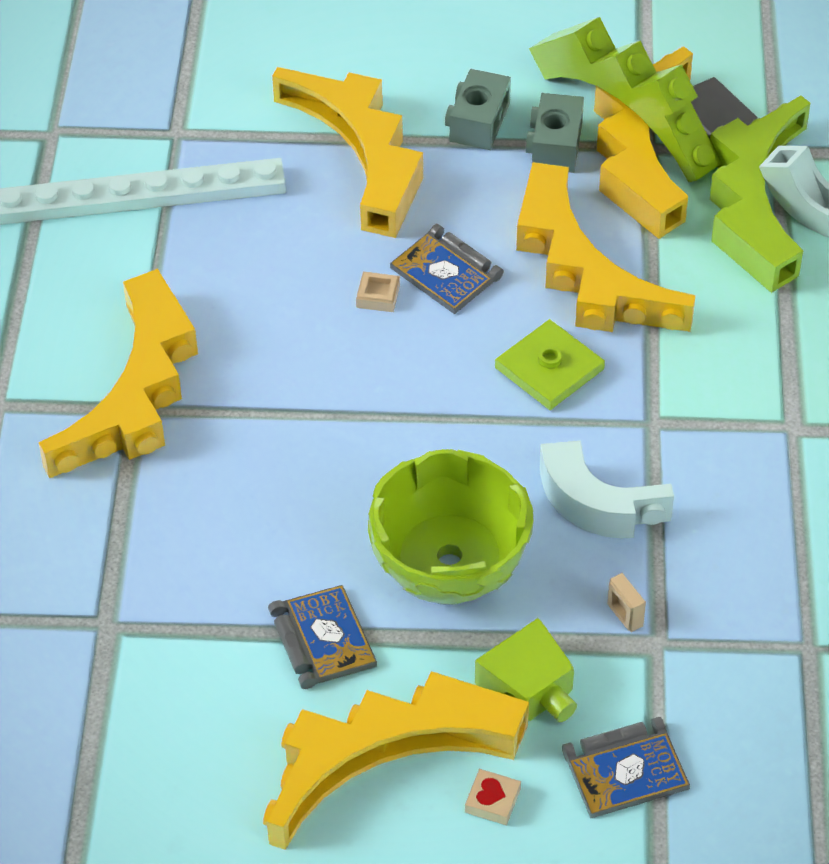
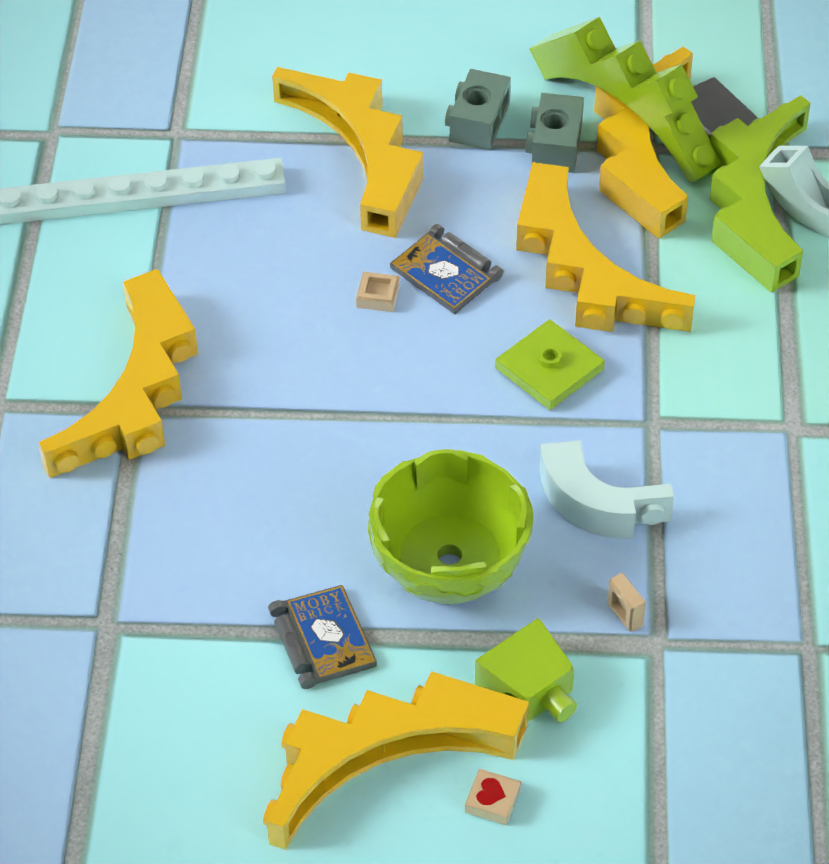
piece [562,717,690,819] -> none

